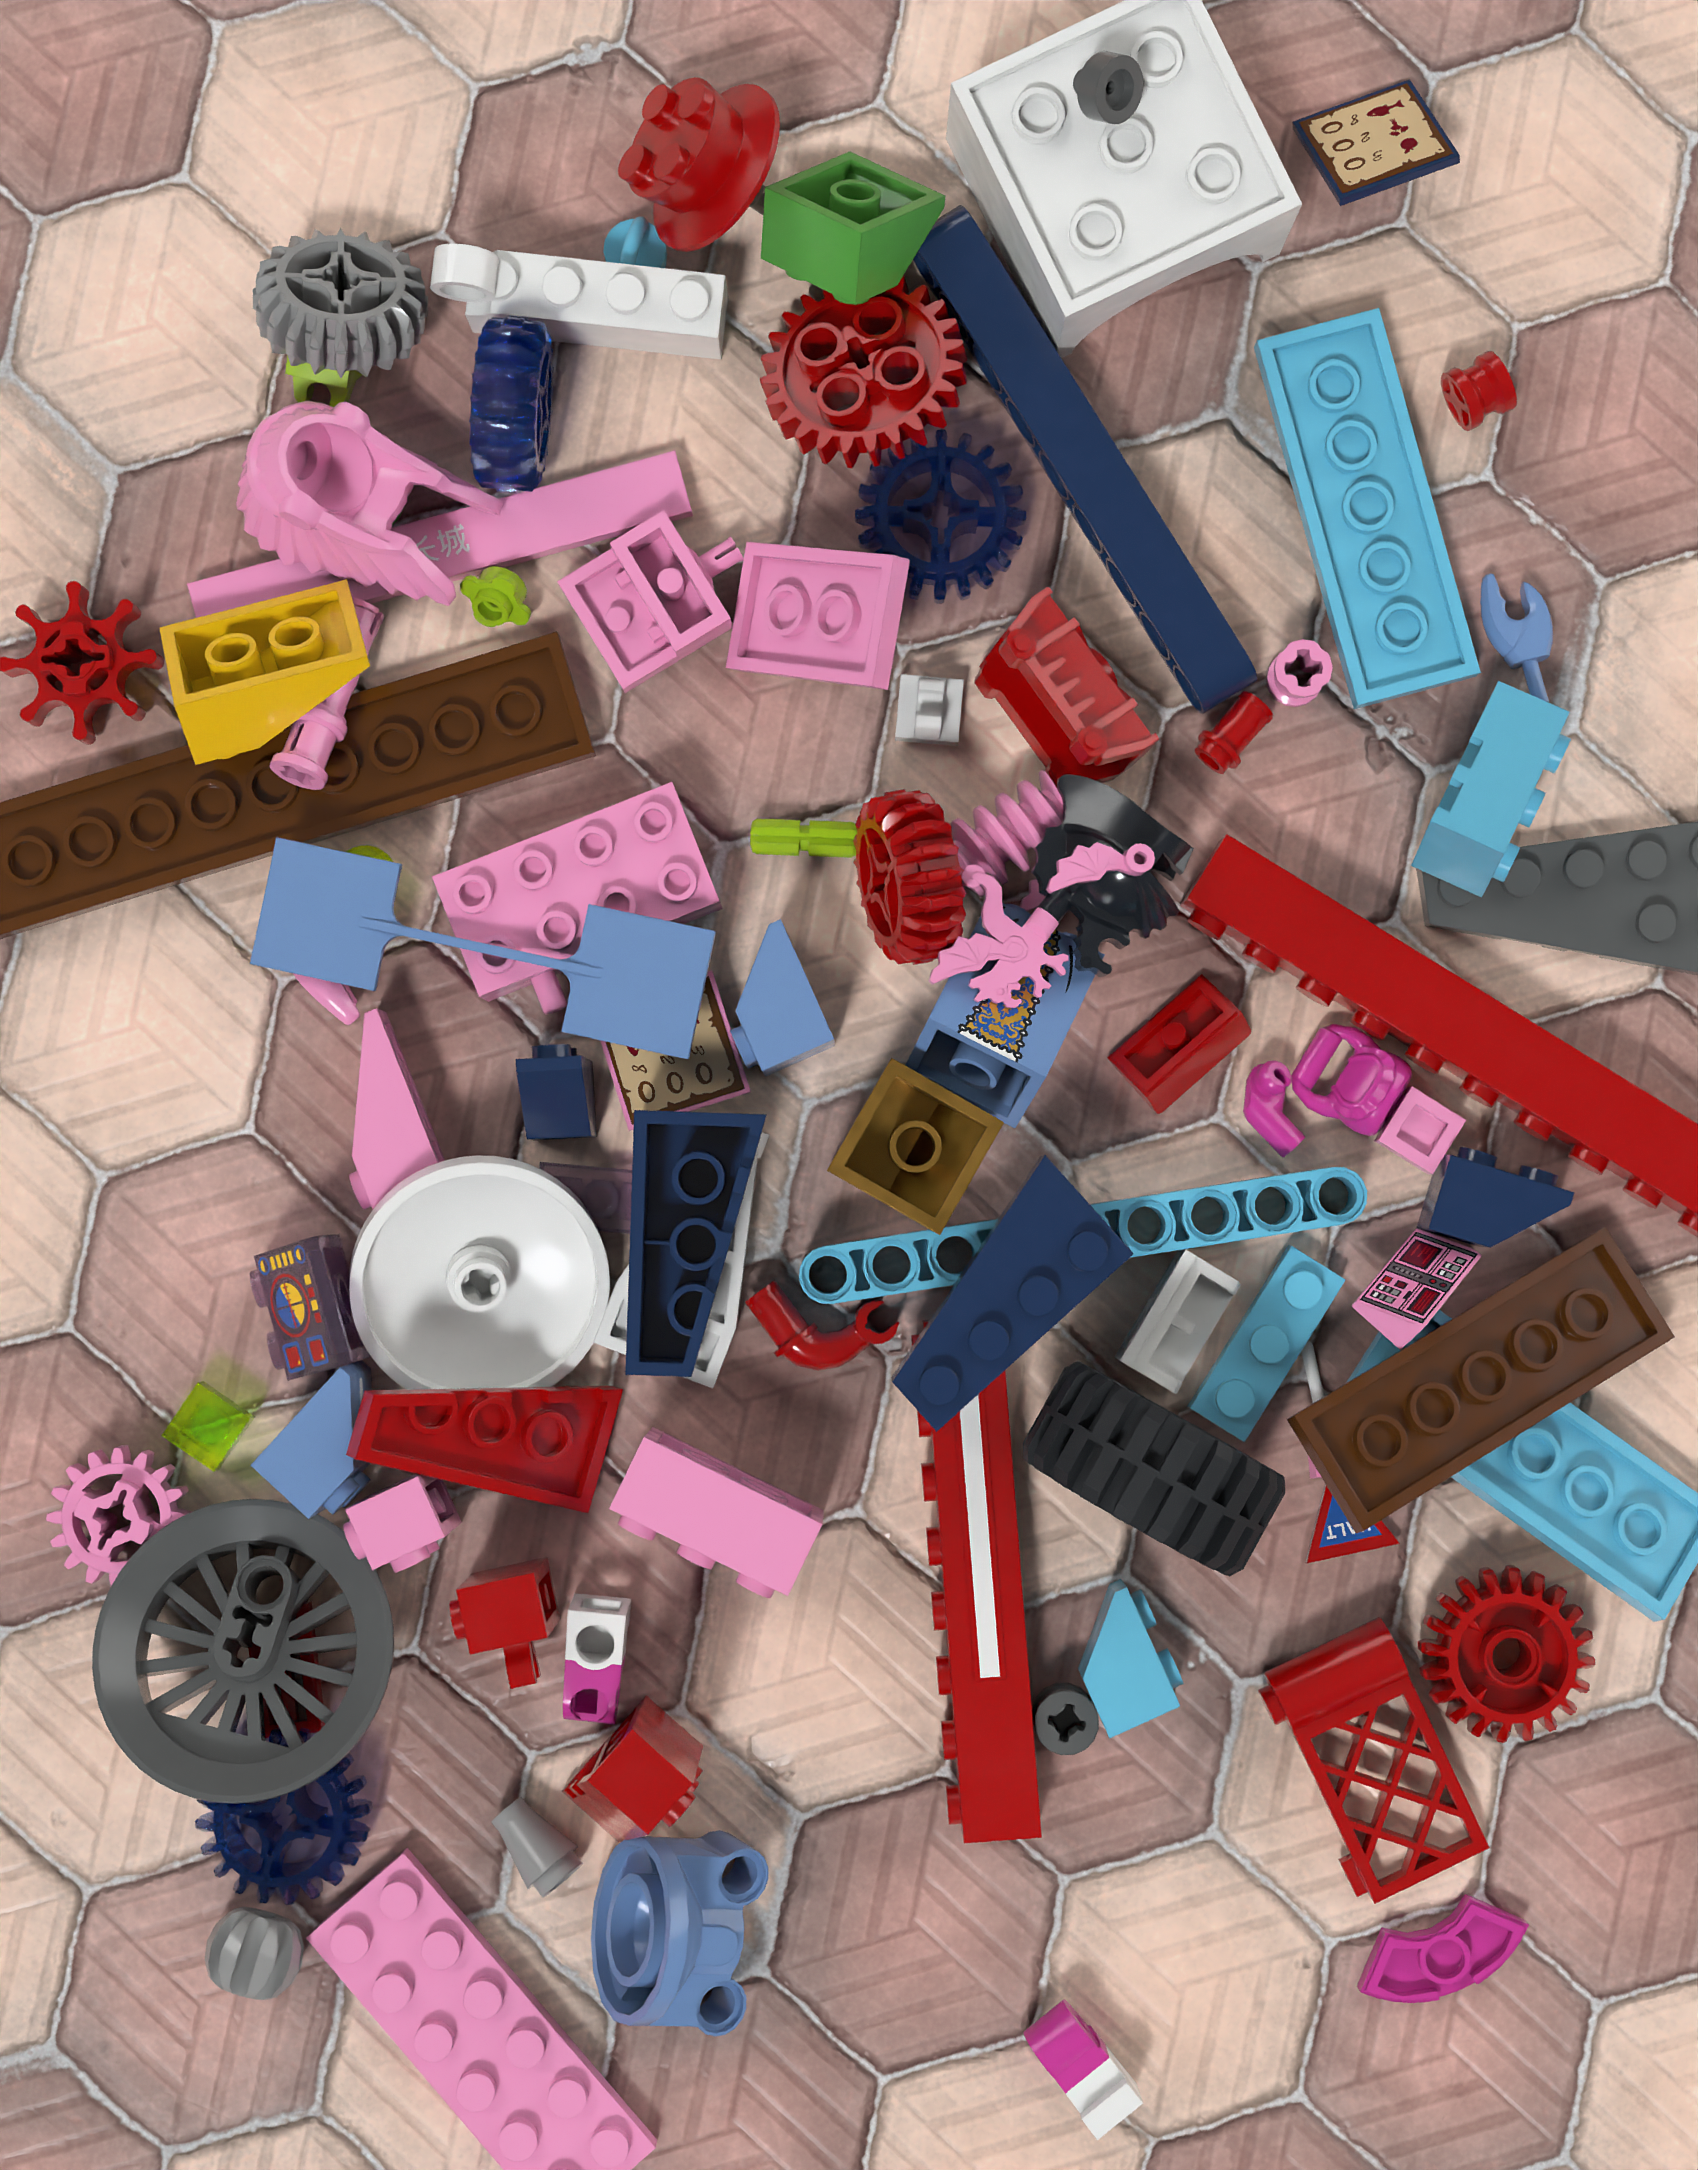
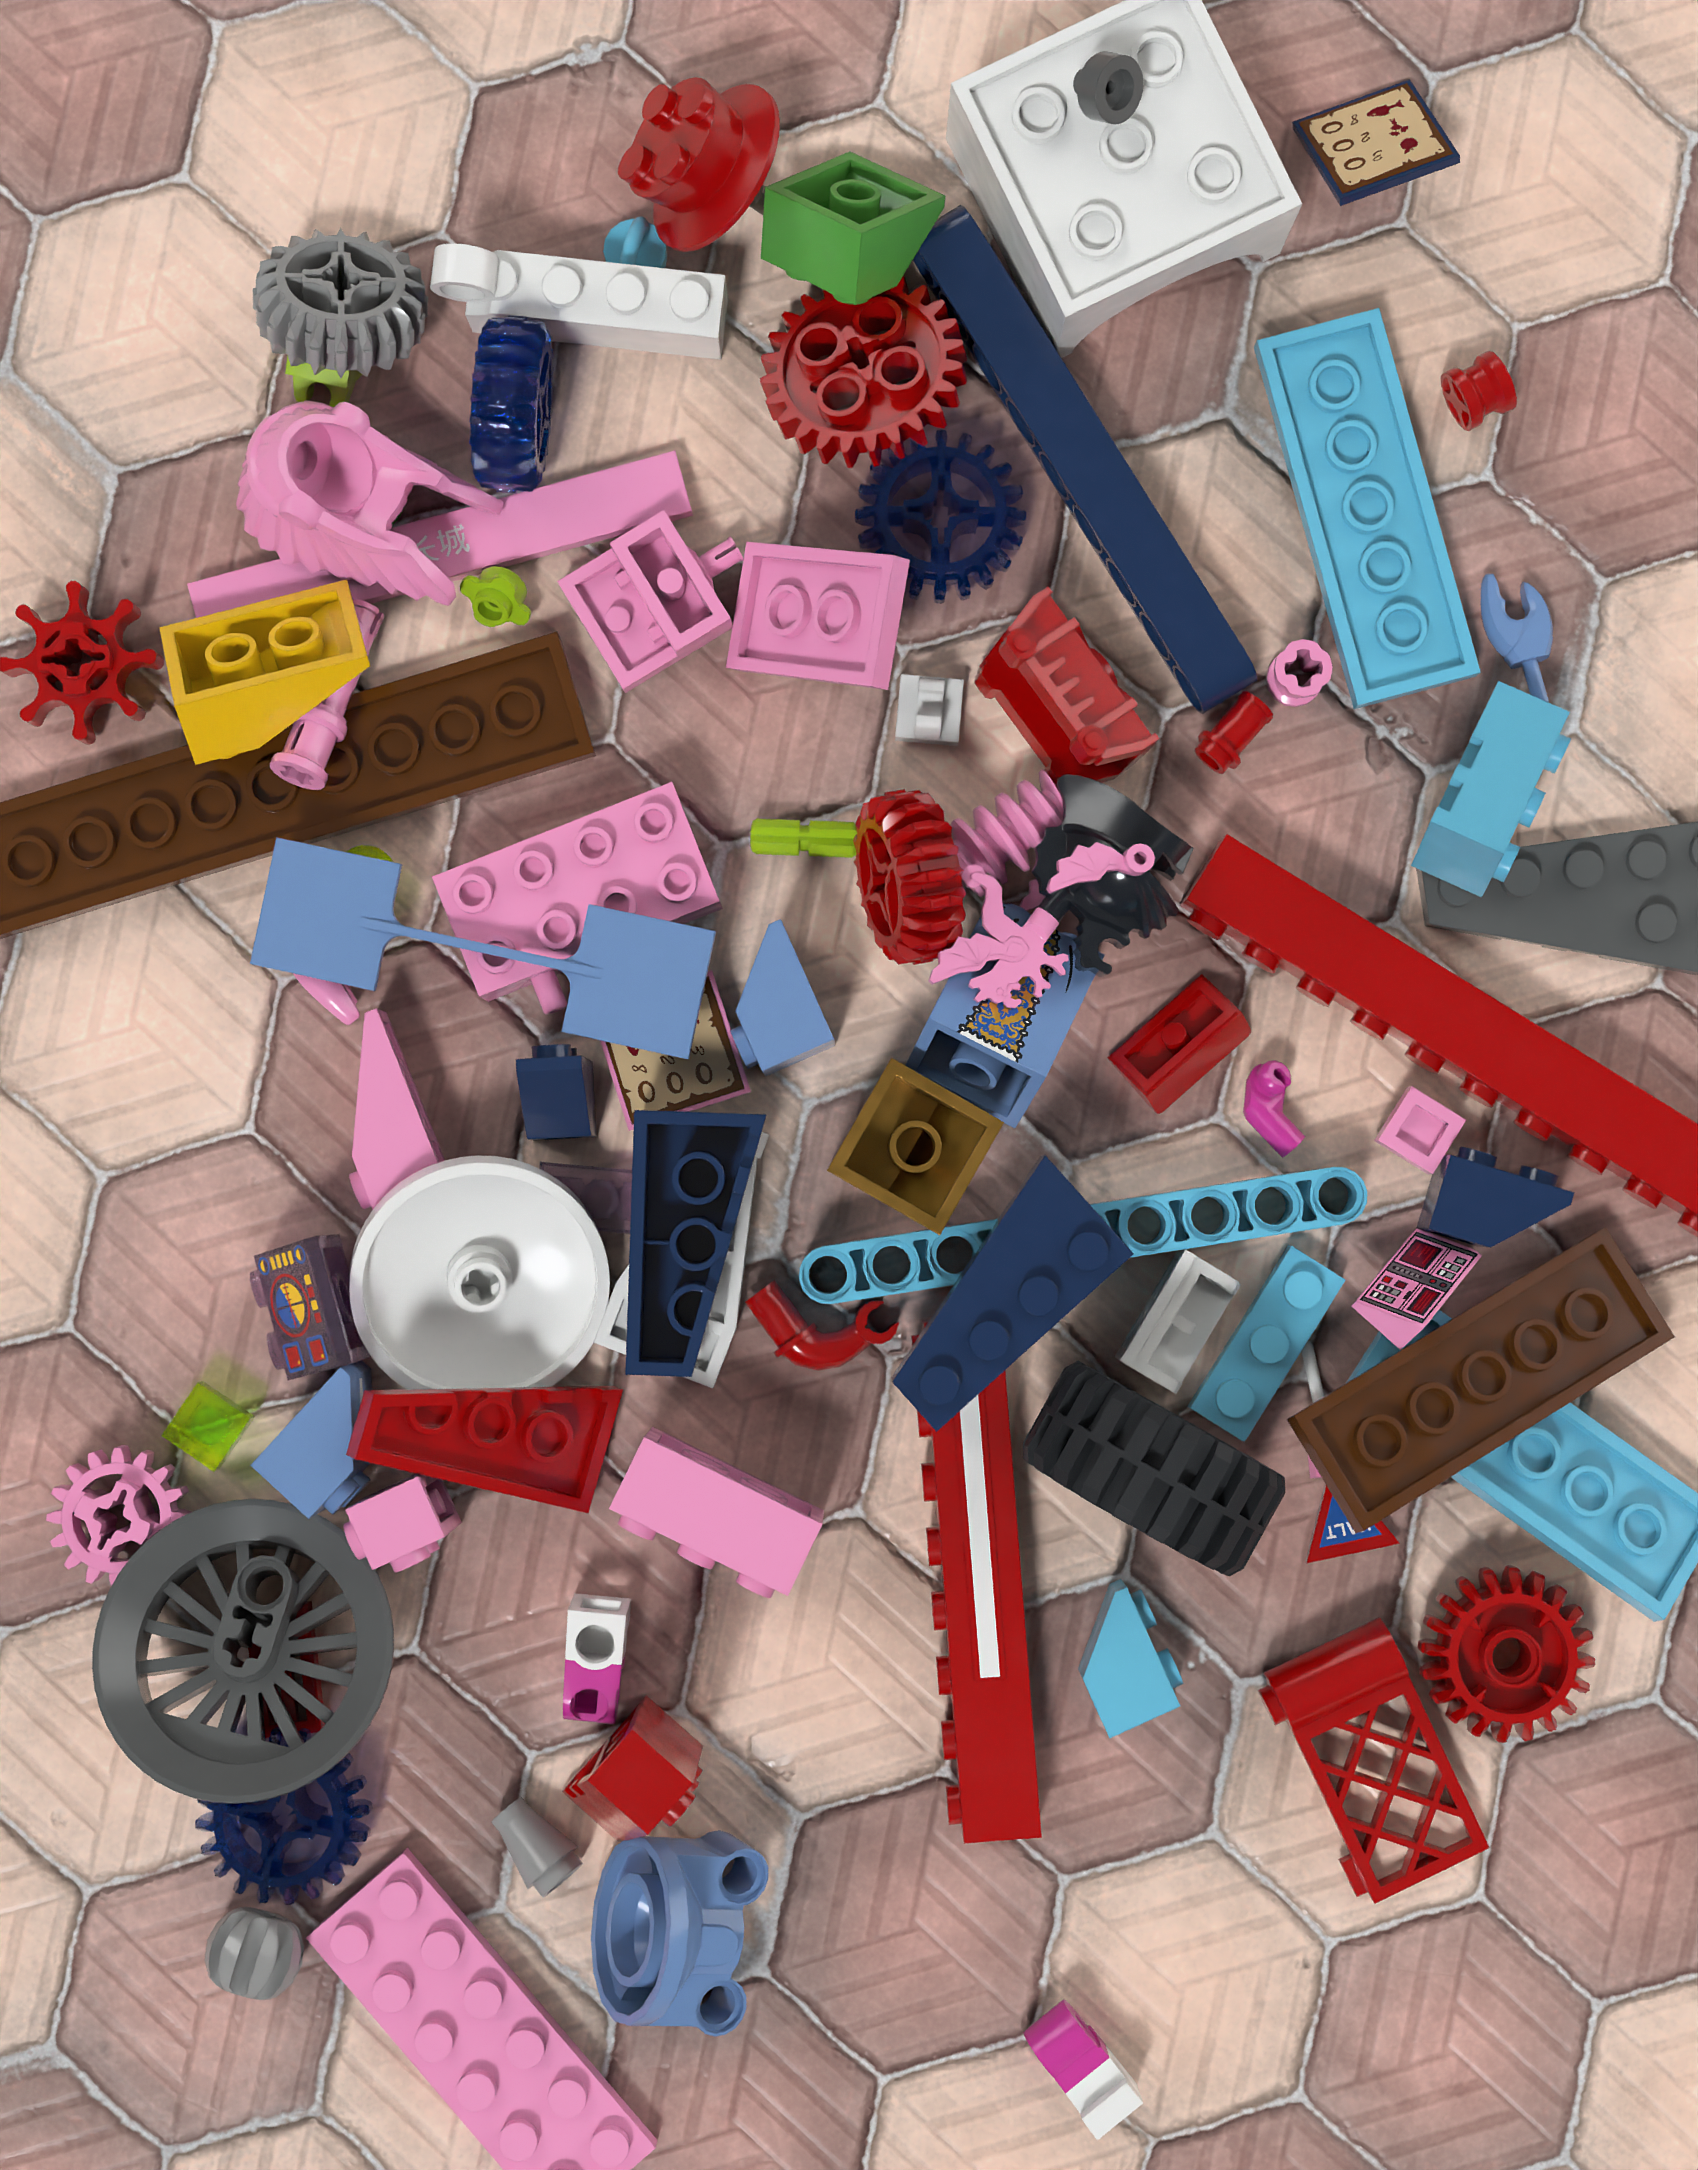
red brick [449,1557,561,1689] -> none
dark grey wheel [1032,1683,1099,1755] -> none
dark pink piece [1291,1024,1413,1136] -> none
dark pink tile [1357,1894,1529,2003] -> none

